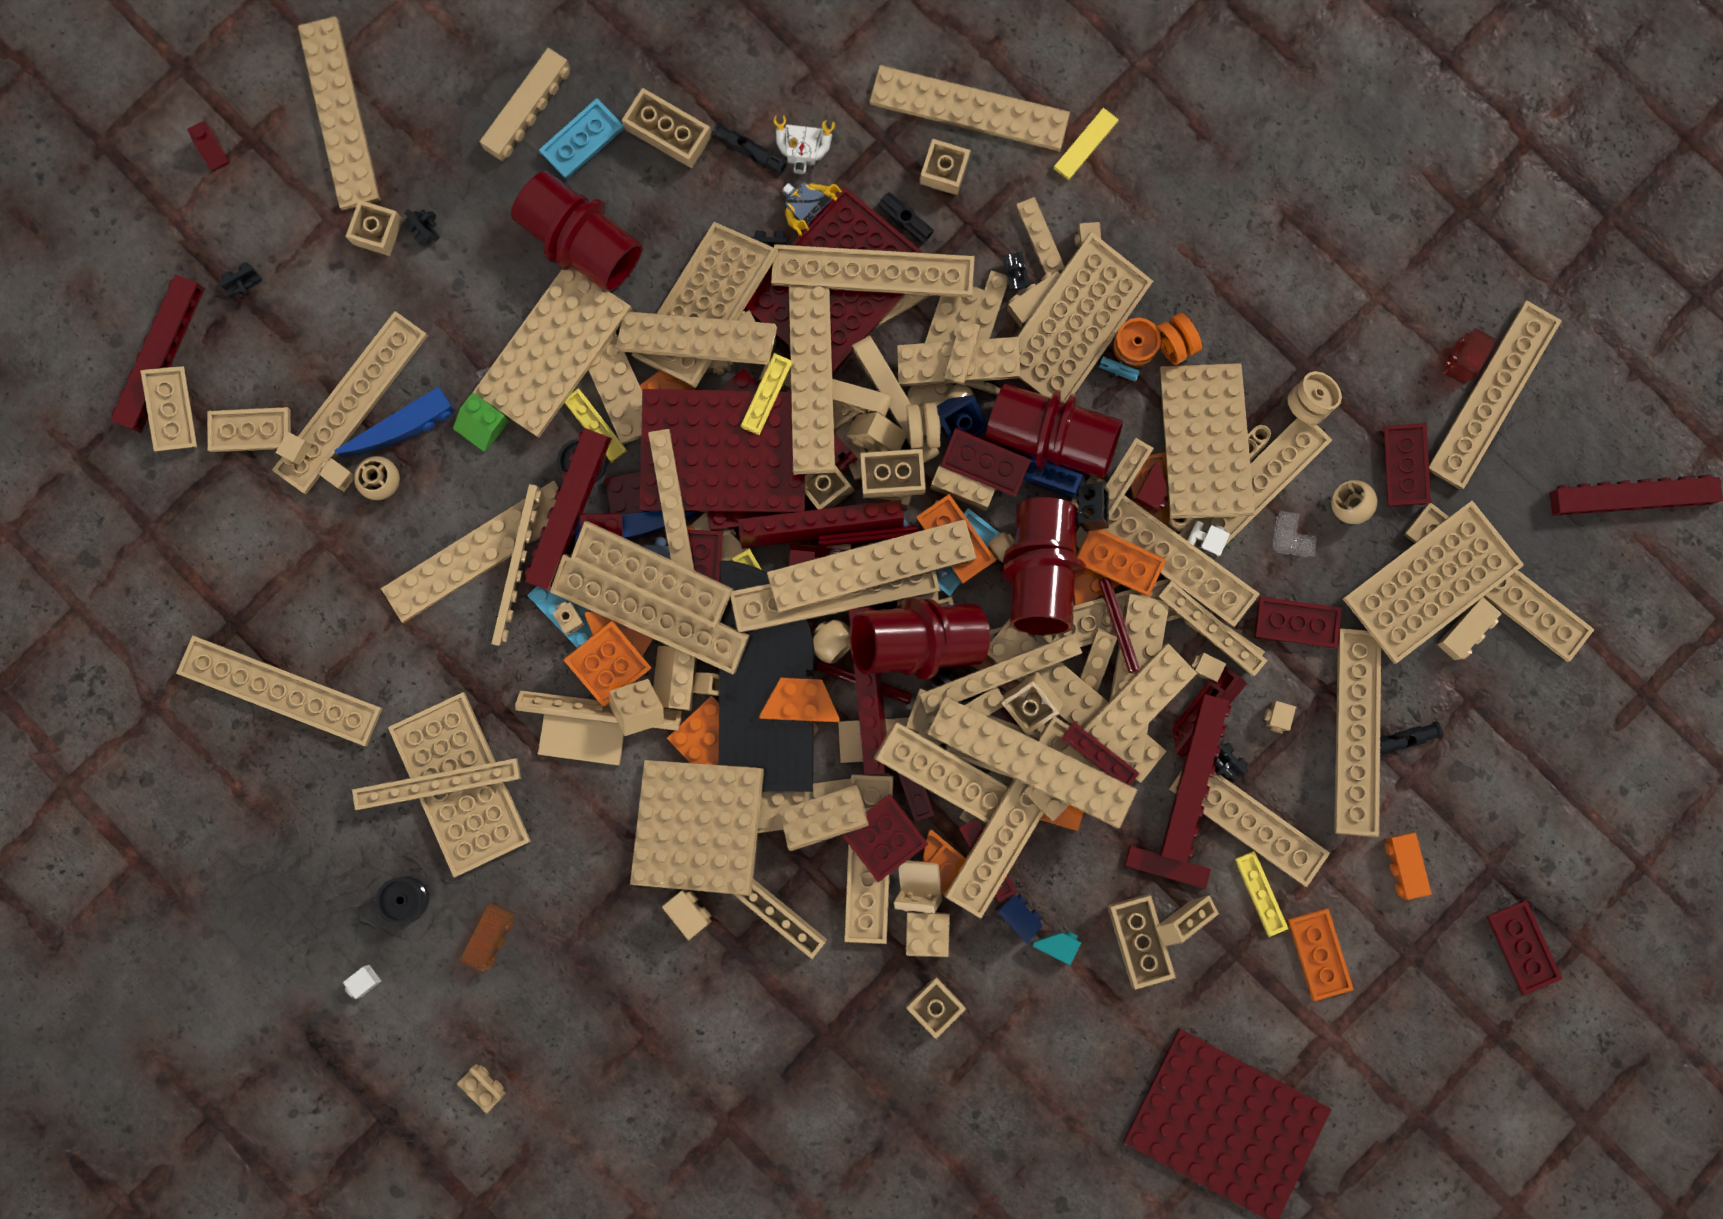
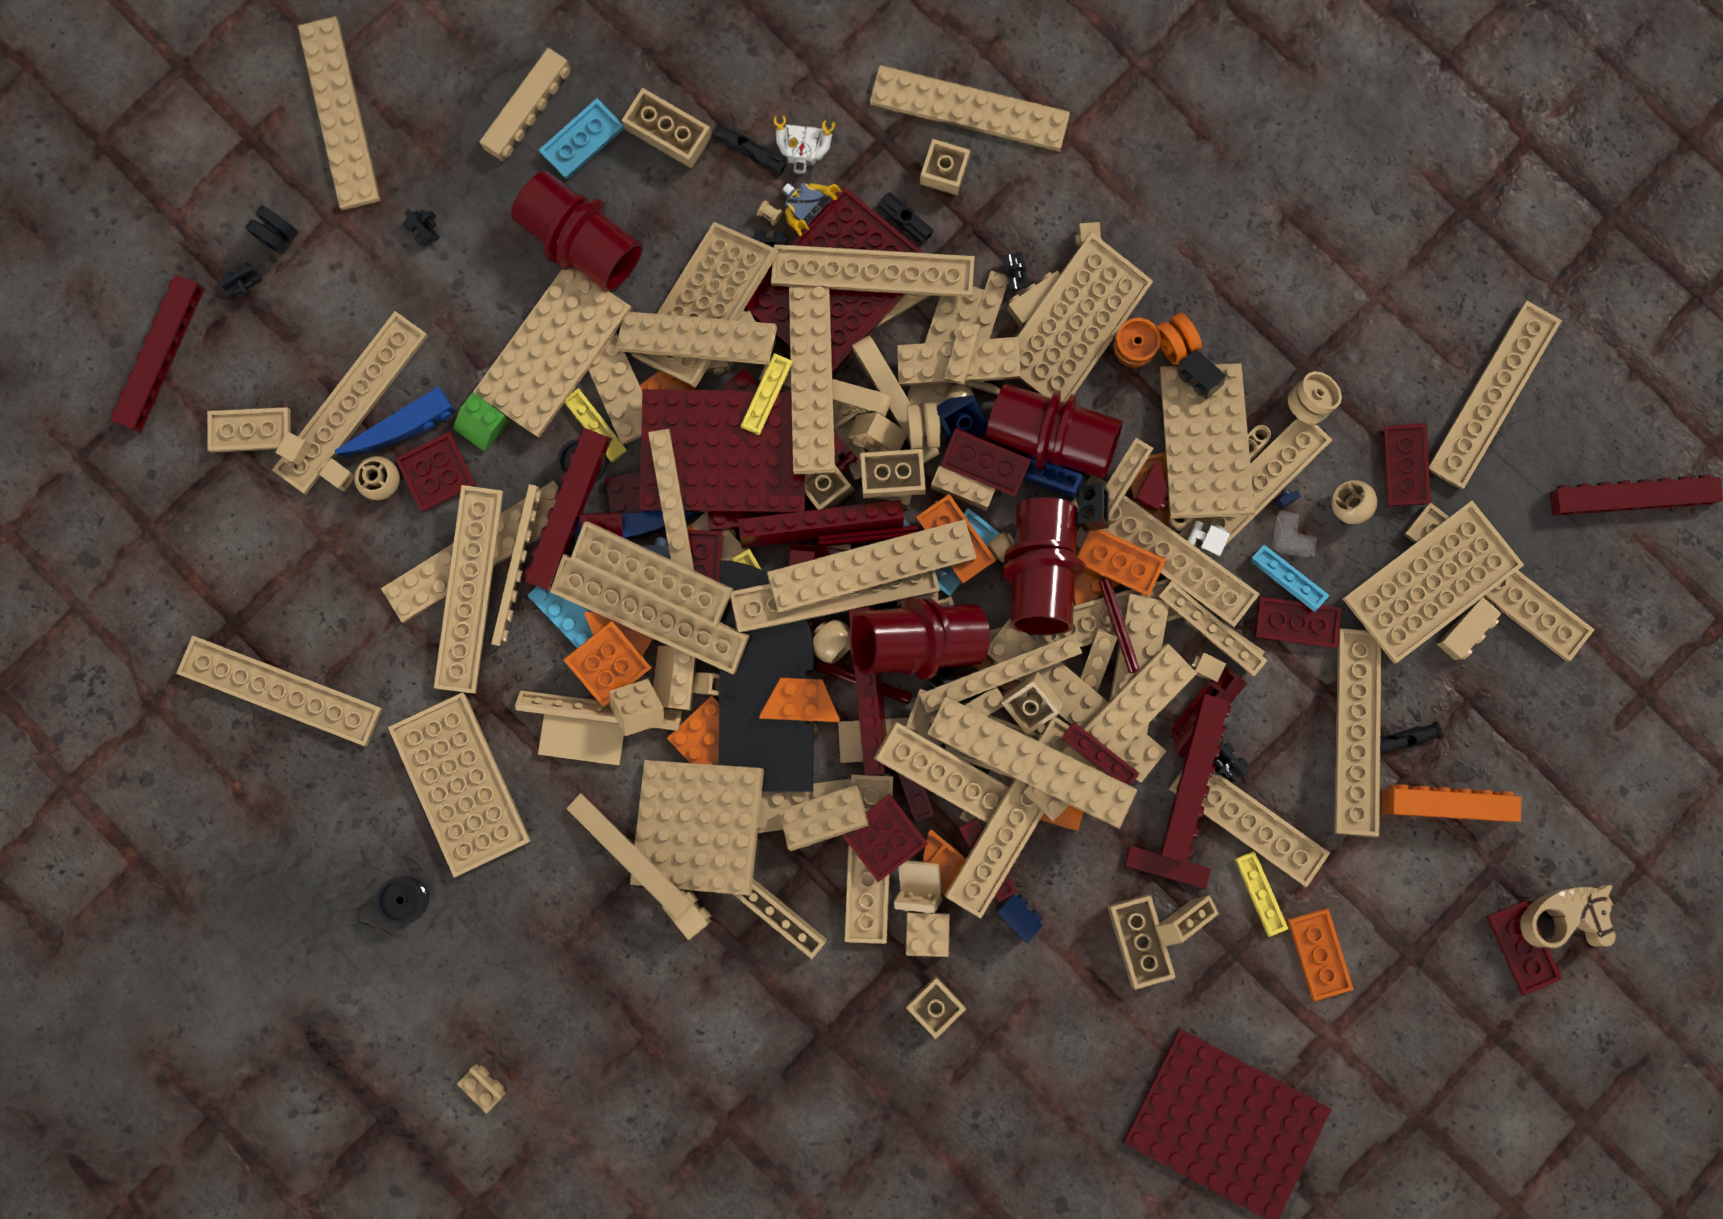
tan plate [141,366,197,452] -> none
dark red slope [187,120,230,172] -> none
white brick [343,965,381,999] -> none
tan brick [345,200,403,256] -> none
tan plate [352,758,521,810] -> none
clear orange brick [460,902,515,972] -> none
tan brick [553,602,586,636] -> none
tan plate [1016,197,1065,275] -> none
teal slope [1031,931,1081,965] -> none
light yellow tile [1054,108,1119,181] -> none
medium azure axle [1099,356,1140,381] -> none
tan brick [1264,701,1296,734] -> none
orange brick [1385,832,1432,900] -> none
clear red brick [1443,328,1497,384] -> none
none -> black wheel [244,205,299,255]
none -> dark red plate [395,431,477,513]
none -> tan plate [434,485,504,694]
none -> tan tile [566,793,693,920]
none -> tan bush [757,200,783,226]
none -> black brick [1178,349,1226,400]
none -> medium azure plate [1250,545,1329,612]
none -> dark blue plate [1275,489,1301,509]
none -> orange brick [1381,785,1521,822]
none -> tan animal [1521,885,1616,948]

